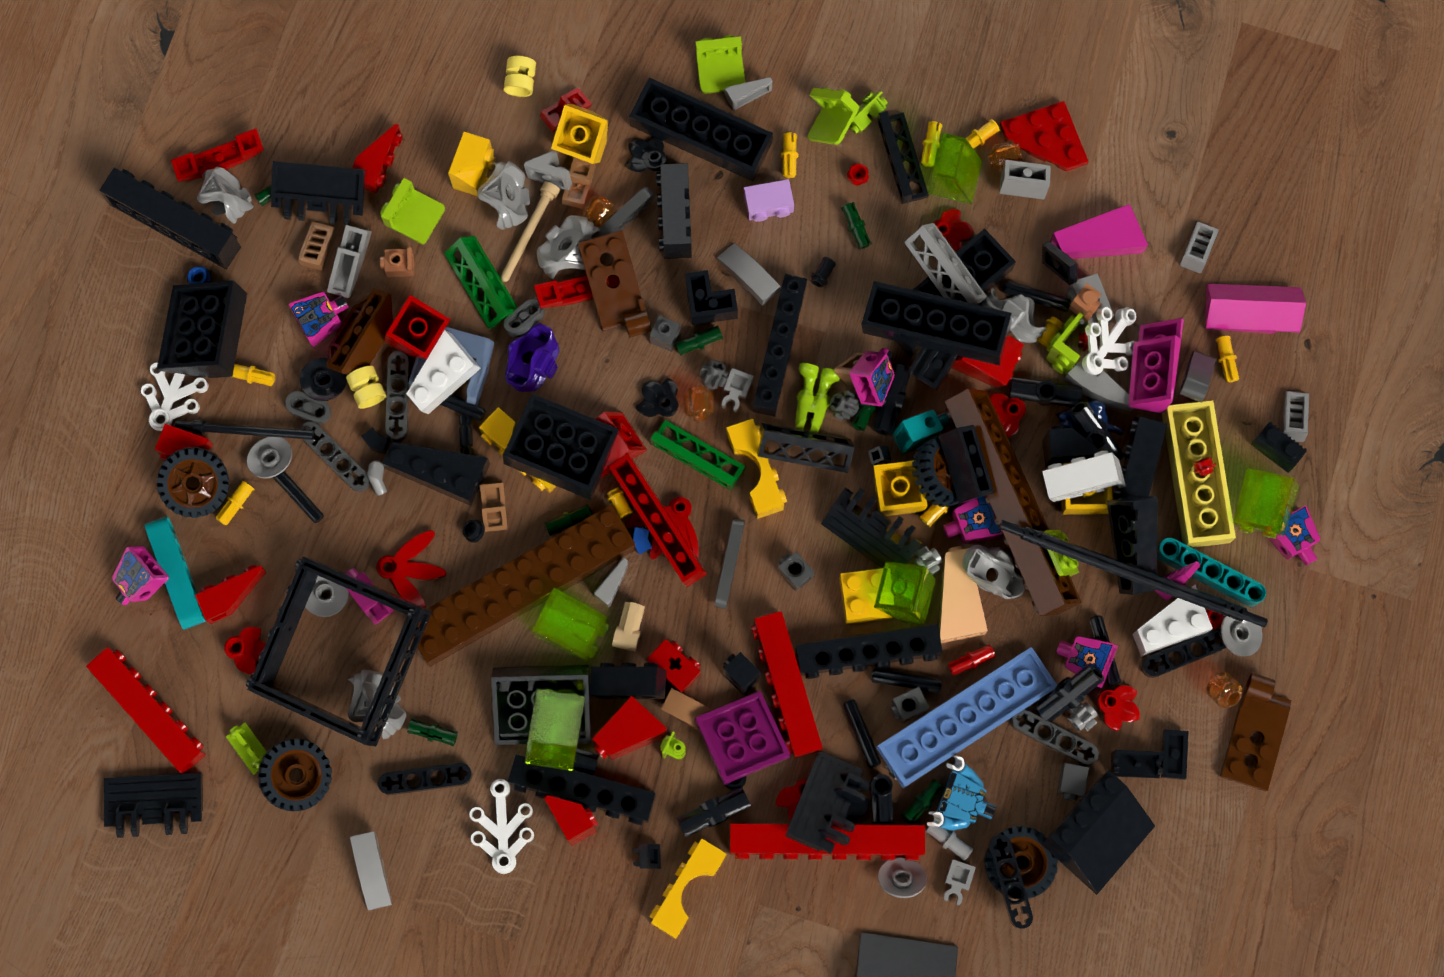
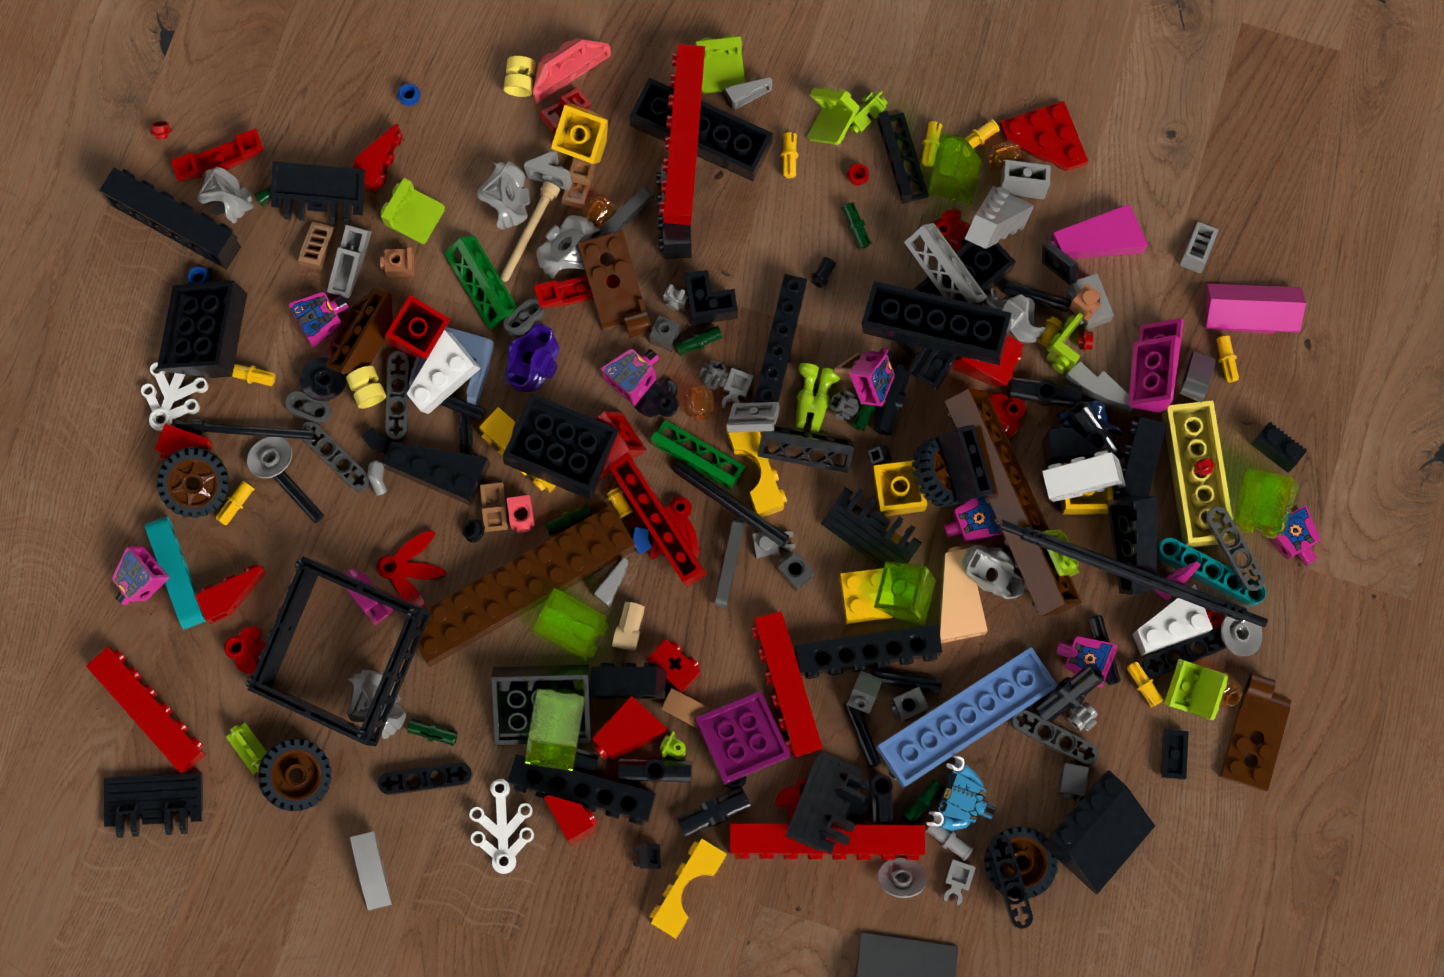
light grey dish [305,576,349,617] -> none
yellow slope [448,132,496,196] -> none
black plate [625,136,667,172] -> none
light grey slope [717,243,780,306] -> none
black brick [723,652,761,695] -> none
lavender brick [744,179,794,222] -> none
teal torso [892,410,950,455] -> none
light grey gear [913,546,943,576] -> none
yellow pin [920,504,949,528] -> none
red axle [948,644,995,675] -> none
white plant [1082,307,1137,375] -> none
red plate [1097,685,1140,731] -> none
black hinge [1111,750,1164,779] -> none
light grey slope [1282,391,1309,442] -> none
none -> red plate [150,121,172,139]
none -> blue plate [398,84,421,106]
none -> coral brick [507,495,535,533]
none -> coral wedge [533,38,611,104]
none -> torso [601,349,659,406]
none -> black piece [618,759,692,783]
none -> red brick [659,44,705,225]
none -> light grey plate [663,284,688,311]
none -> black axle [673,460,789,547]
none -> light grey plate [726,402,780,433]
none -> light grey plate [752,531,795,558]
none -> dark grey brick [847,671,883,714]
none -> light grey wedge [965,186,1034,249]
none -> yellow axle [1127,662,1164,708]
none -> lime bracket [1164,659,1228,720]
none -> dark grey beam [1206,507,1265,591]

